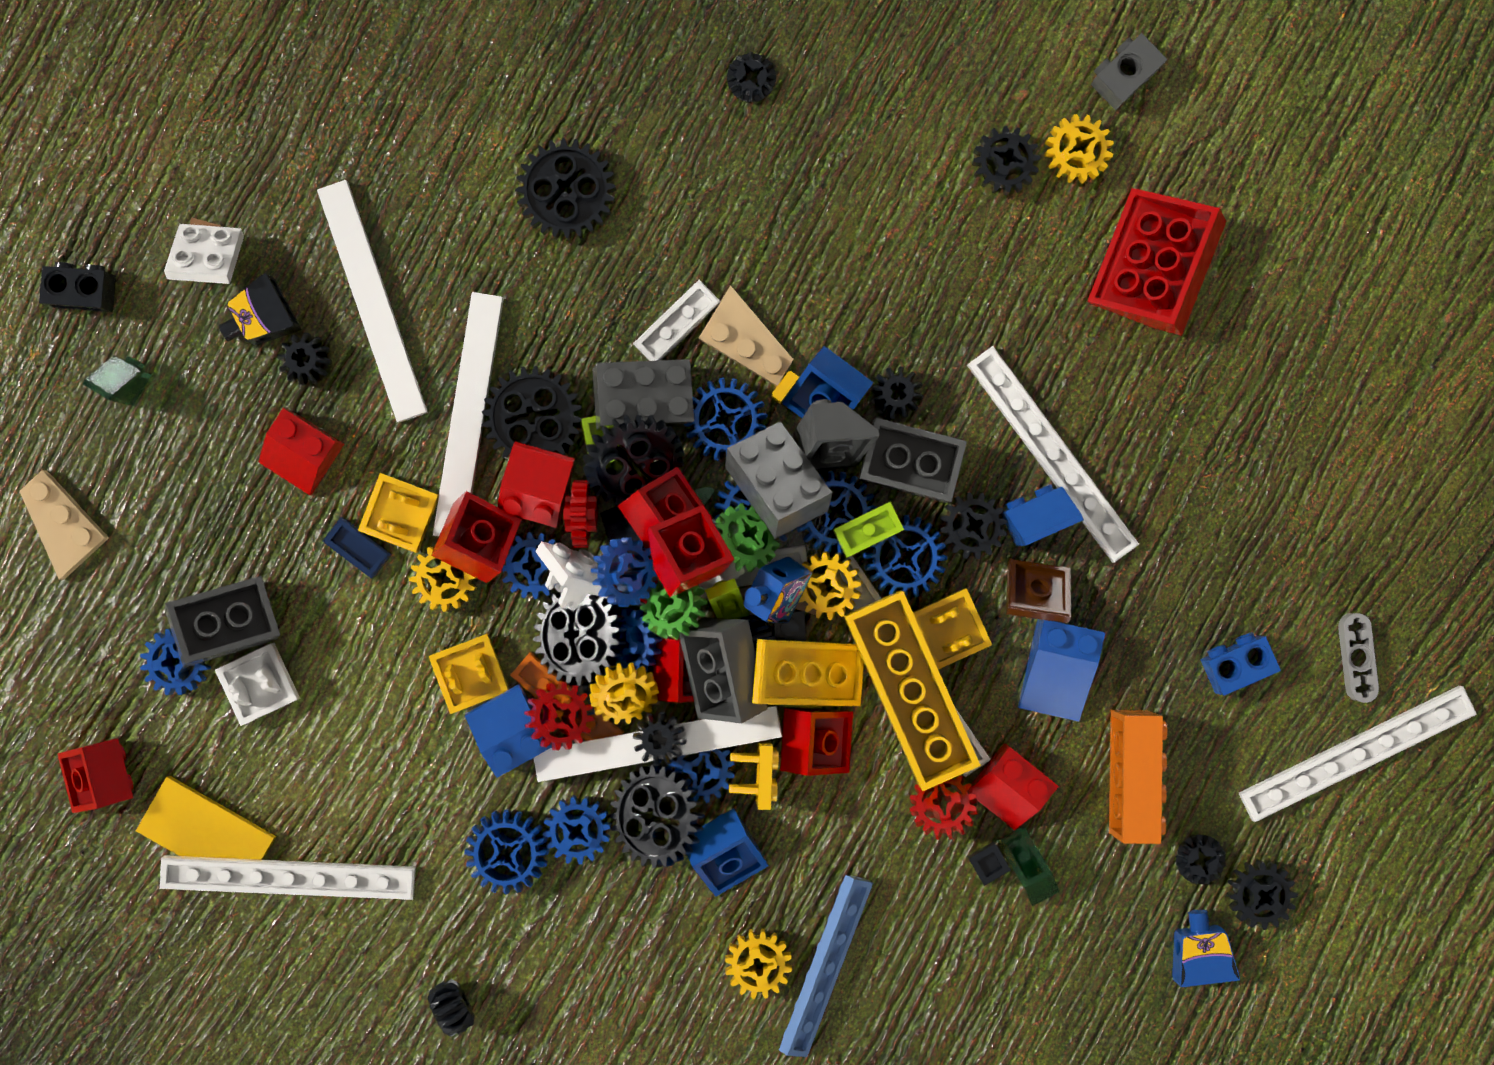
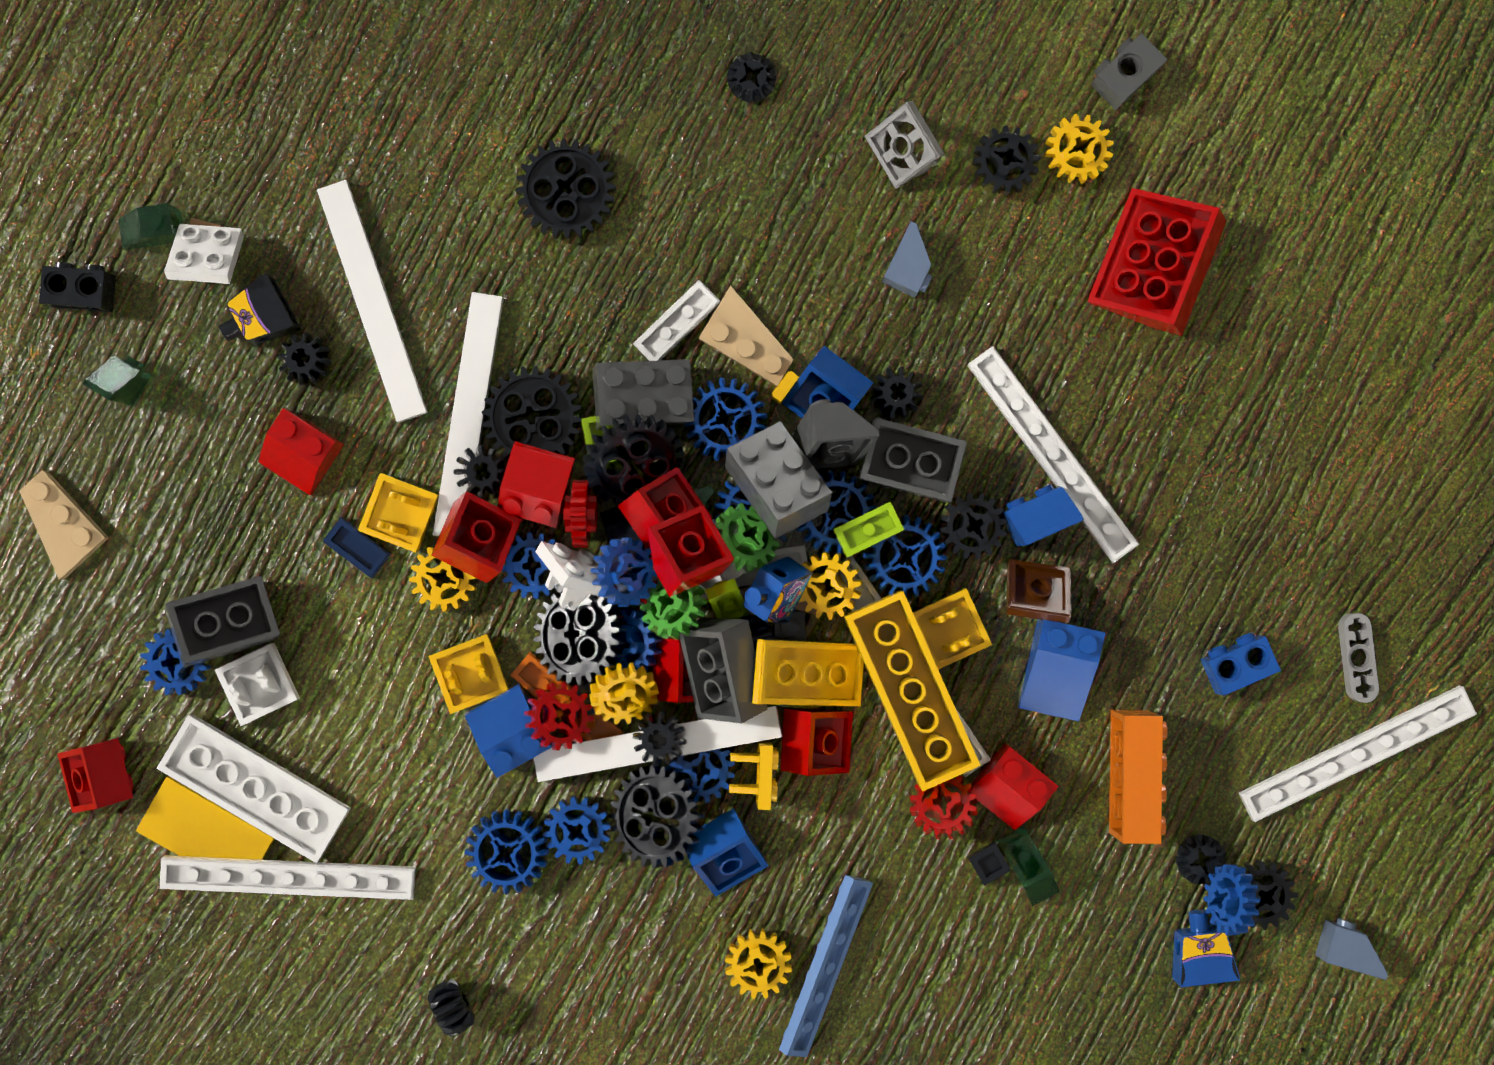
none -> clear green slope [118,203,183,250]
none -> white plate [156,714,351,863]
none -> black gear [453,445,506,498]
none -> light grey piece [864,100,944,189]
none -> sand blue slope [882,221,932,298]
none -> blue gear [1203,865,1260,935]
none -> sand blue slope [1315,918,1388,980]

